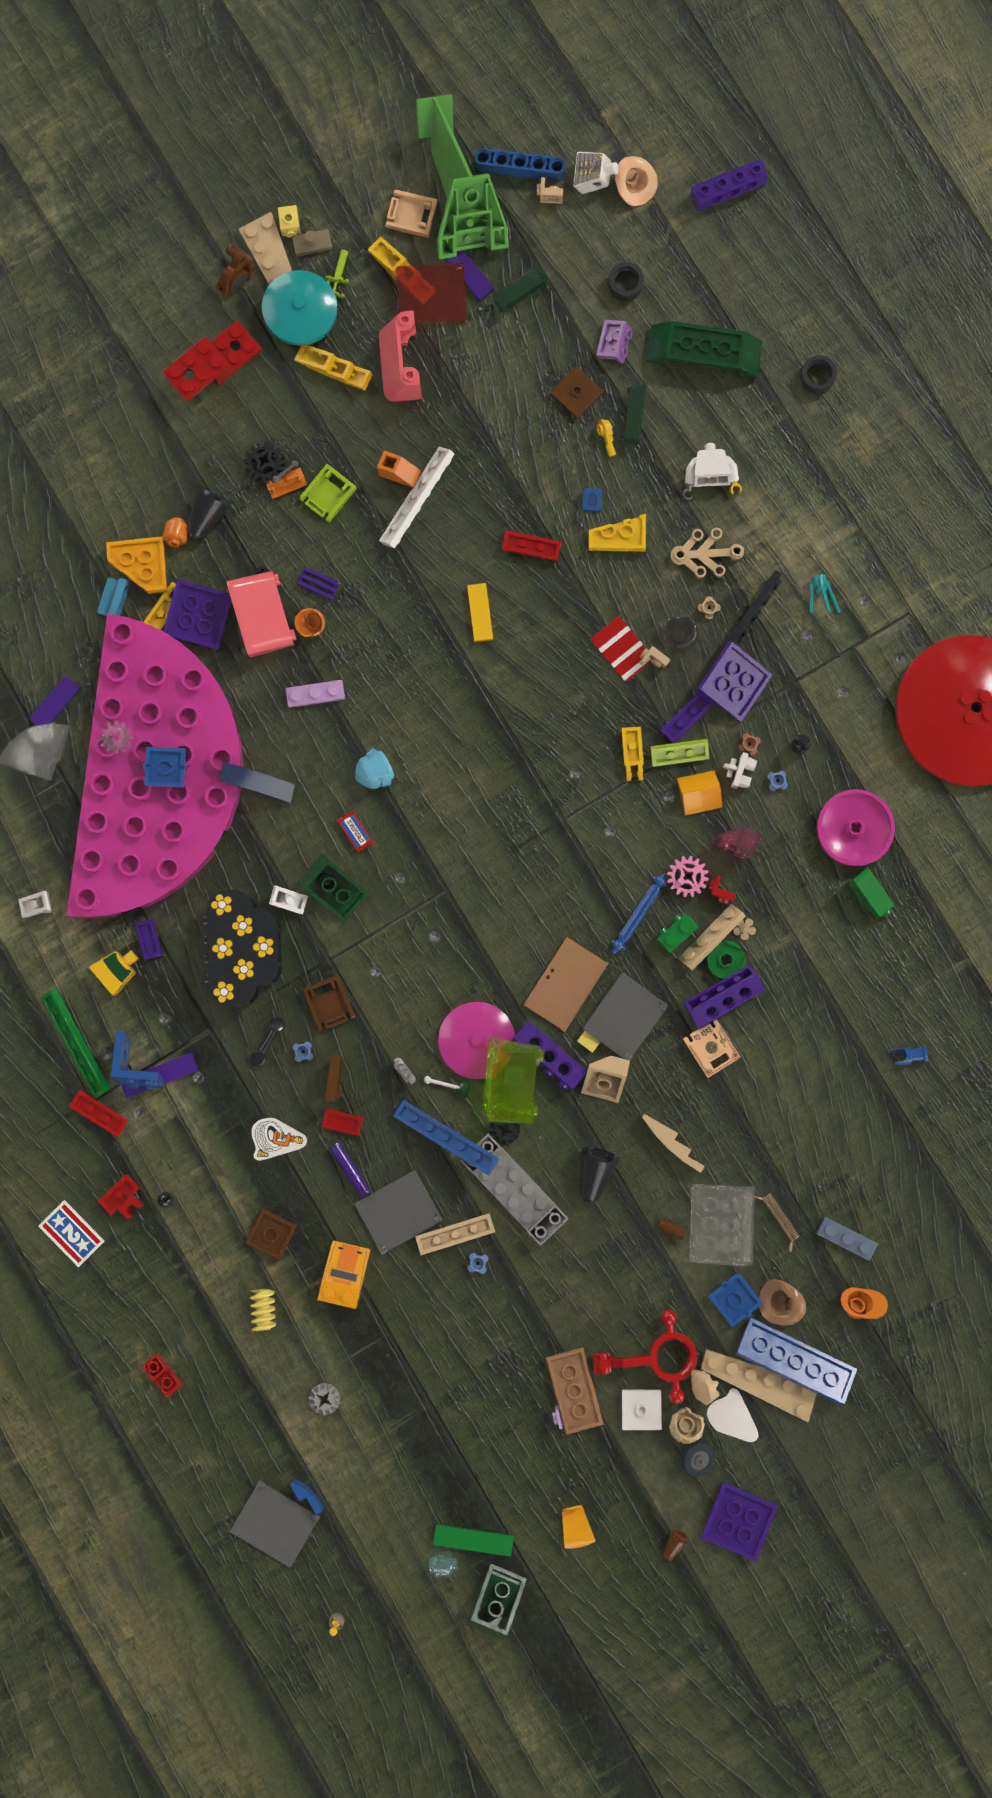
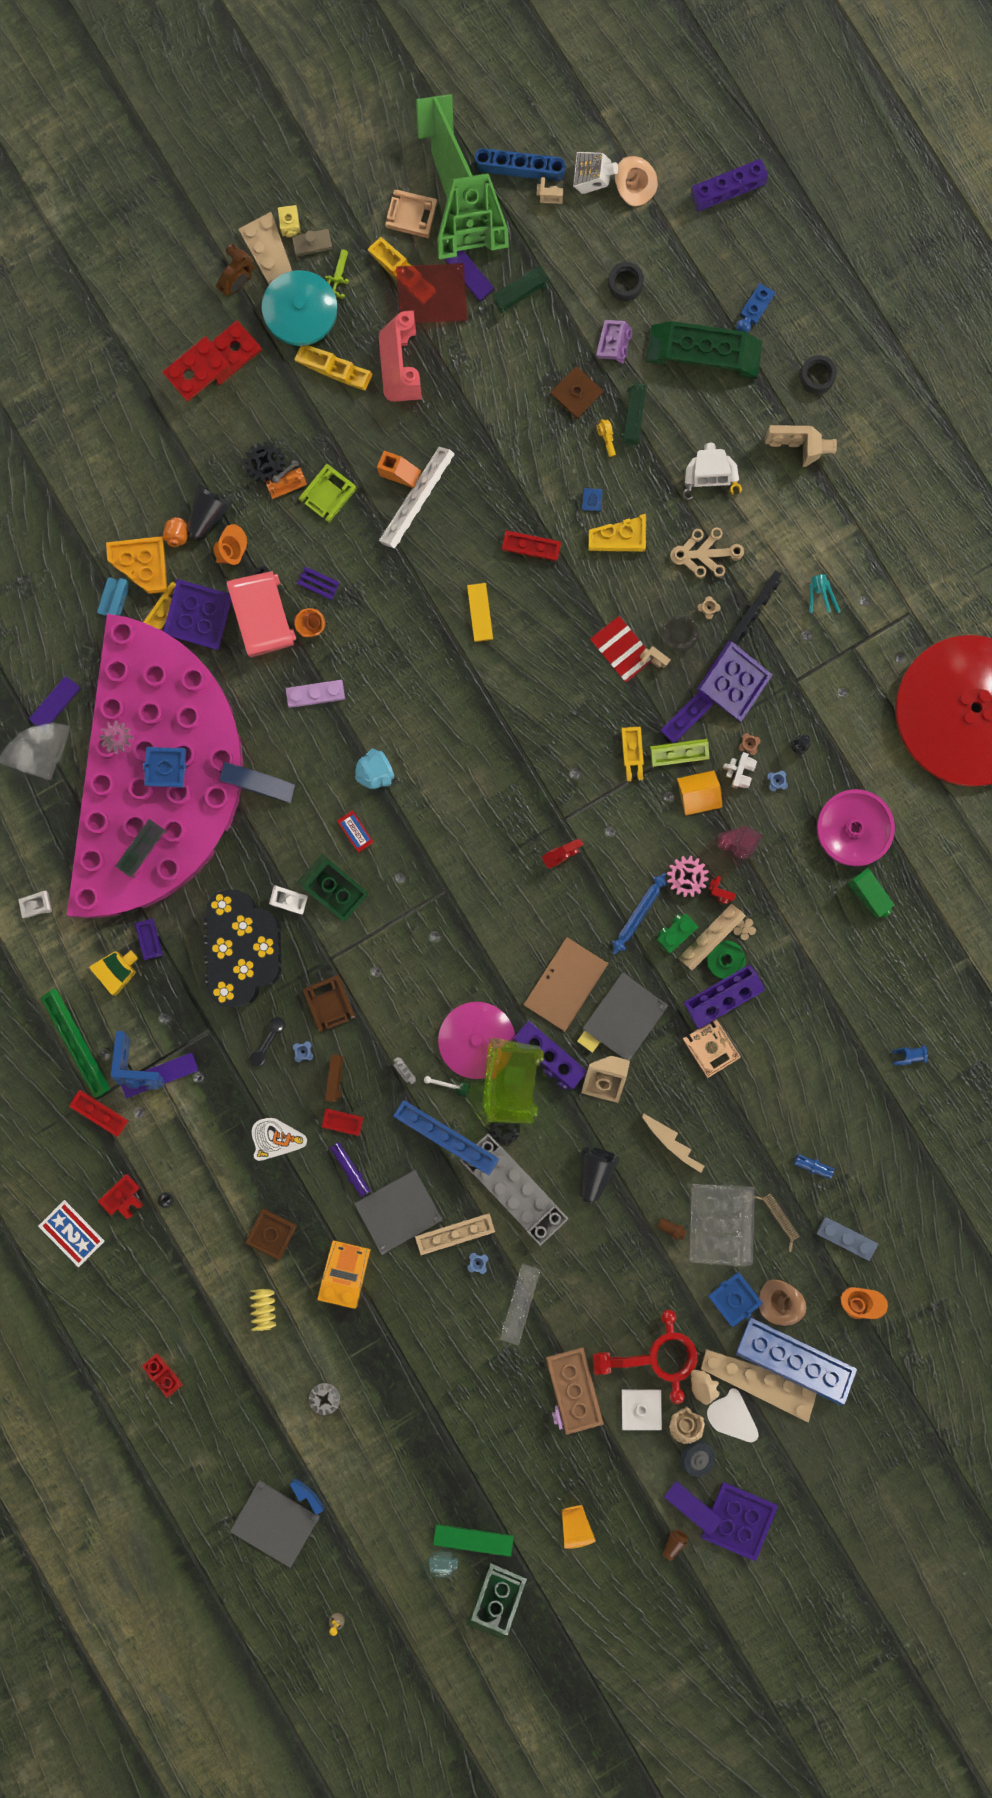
none -> container [115,819,167,879]
none -> orange piece [213,524,247,565]
none -> clear plate [500,1264,541,1345]
none -> red plate [542,839,584,869]
none -> dark purple tile [664,1481,723,1536]
none -> blue plate [736,283,776,333]
none -> tan plate [765,425,837,467]
none -> blue pin [794,1153,834,1180]

